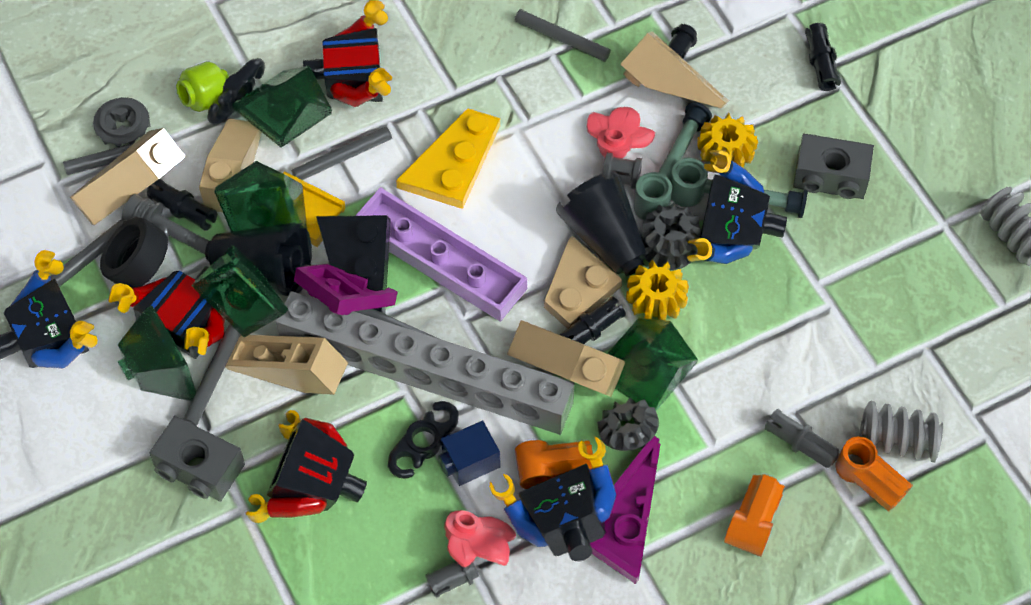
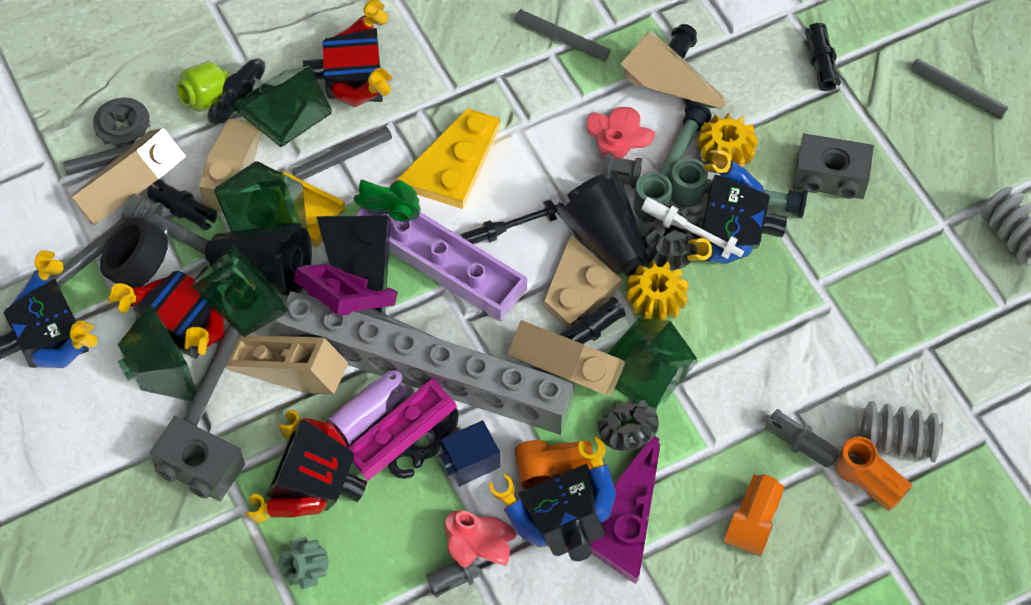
none -> sand green gear [279,537,329,589]
none -> lavender piece [326,370,406,446]
none -> dark pink tile [348,378,458,481]
none -> green plate [354,179,421,222]
none -> black piece [460,199,564,245]
none -> white piece [641,197,744,259]
none -> dark grey bar [910,58,1009,119]

